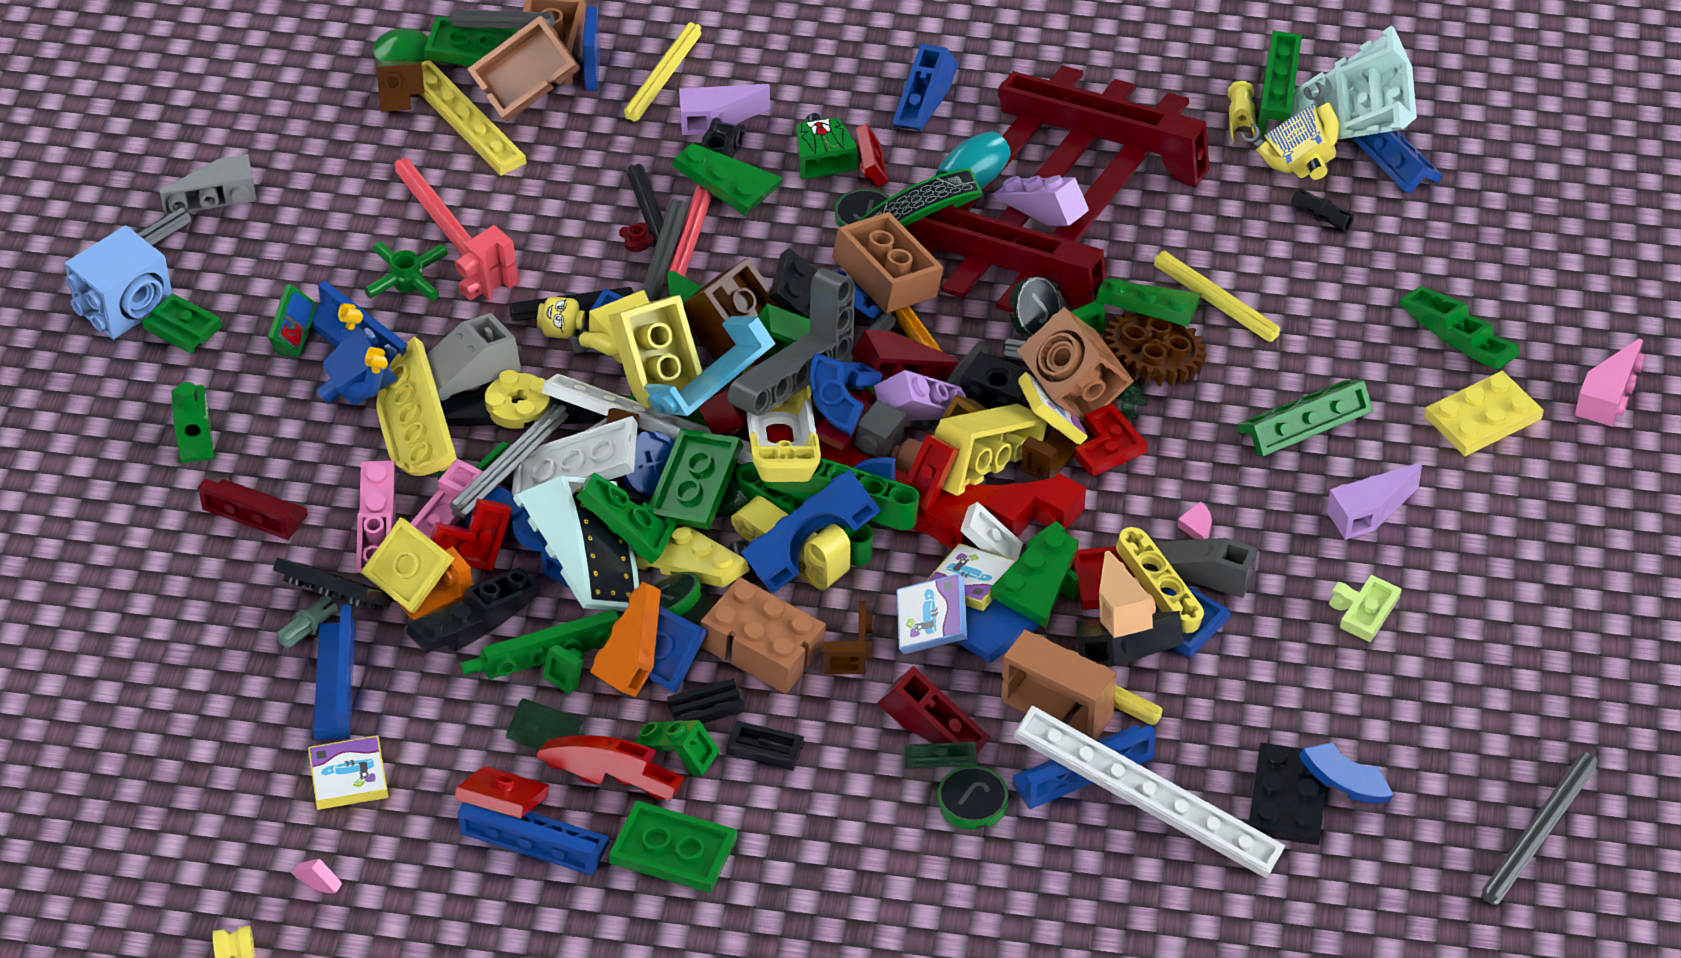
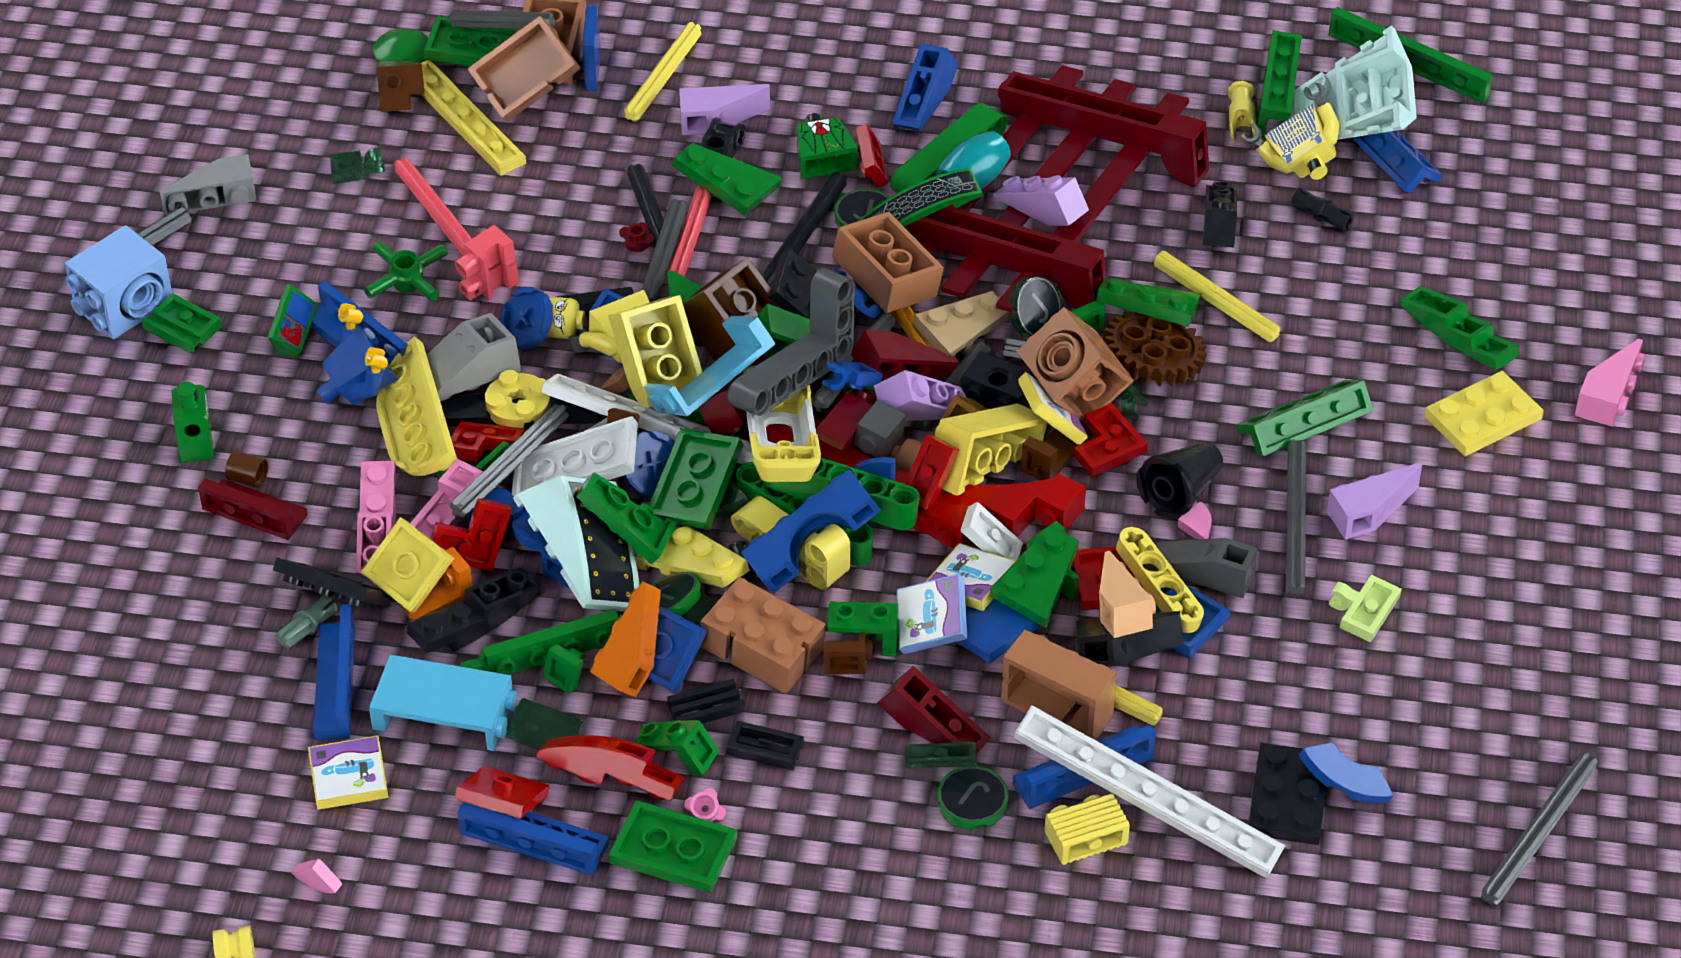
blue tile [809,353,864,436] -> none
none -> reddish brown beam [225,451,269,488]
none -> clear green plate [330,148,385,184]
none -> medium azure panel [369,655,517,751]
none -> red plate [451,421,525,464]
none -> blue tile [500,286,553,351]
none -> nougat tile [600,367,629,394]
none -> bright pink plate [684,788,726,822]
none -> black axle [761,172,847,288]
none -> green bracket [827,601,898,657]
none -> green beam [890,103,1008,193]
none -> tan wing [913,291,1010,357]
none -> light yellow brick [1045,793,1130,865]
none -> black cone [1136,442,1223,519]
none -> black slope [1203,182,1237,248]
none -> dark grey axle [1286,439,1306,596]
none -> green plate [1328,7,1493,104]

